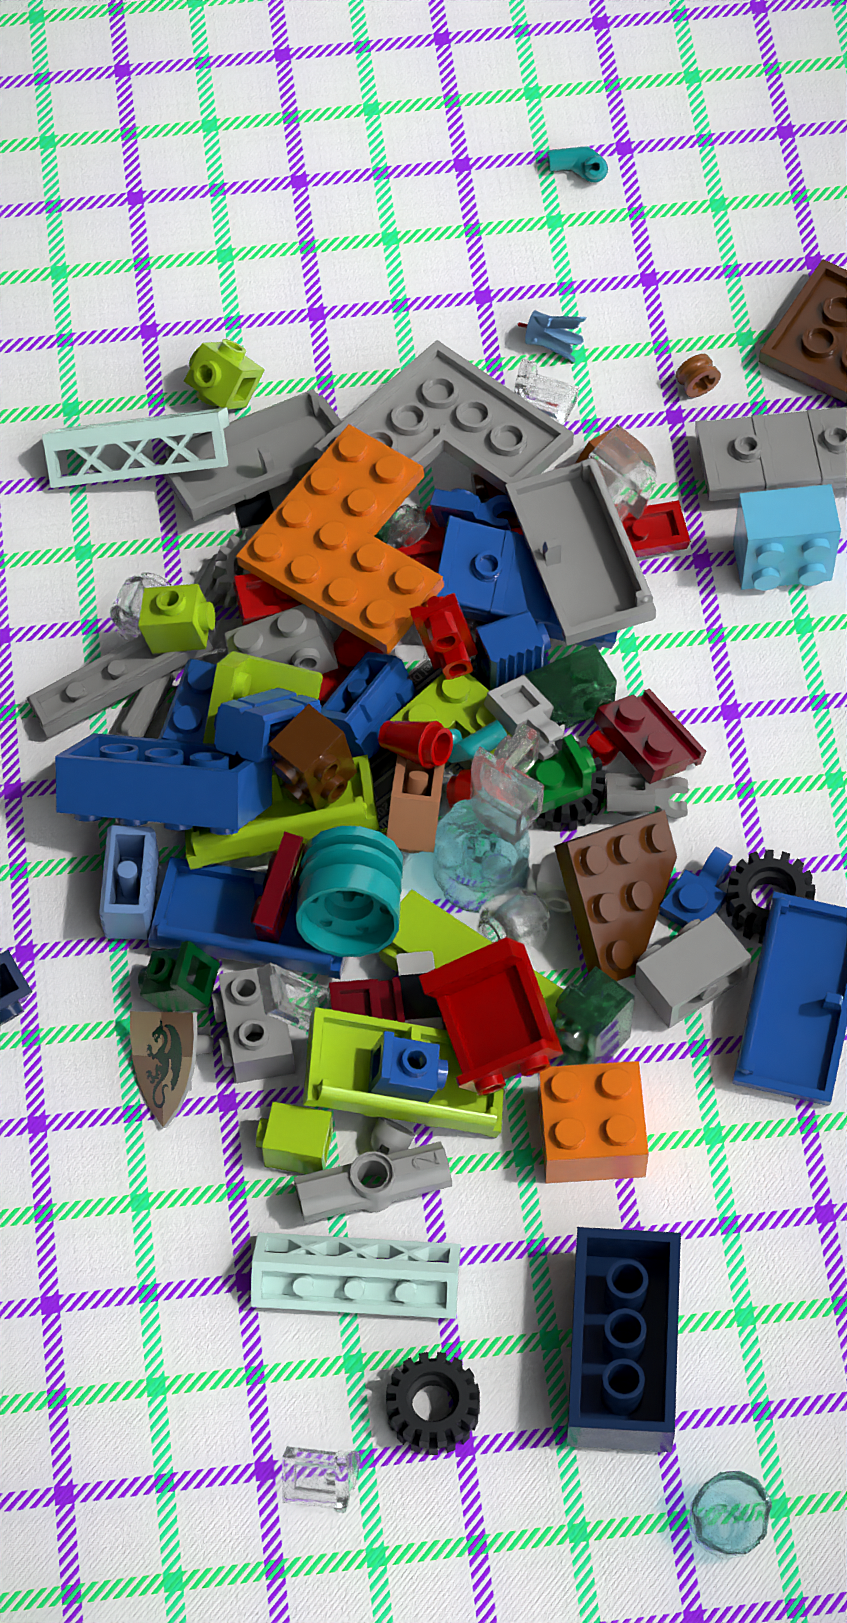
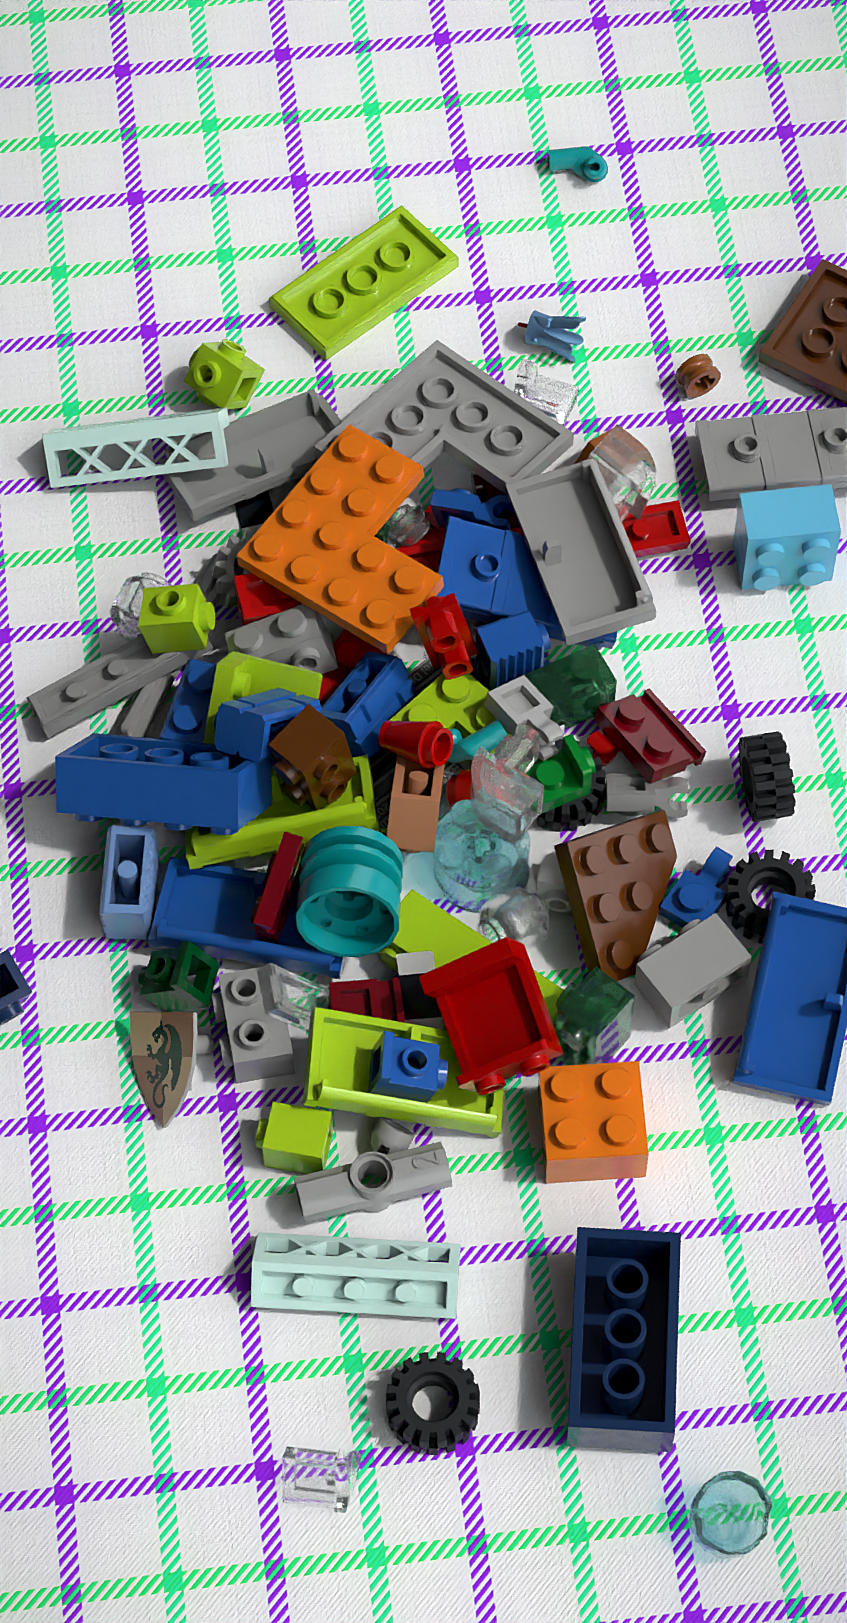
none -> lime tile [269,205,459,360]
none -> black tyre [738,731,796,822]

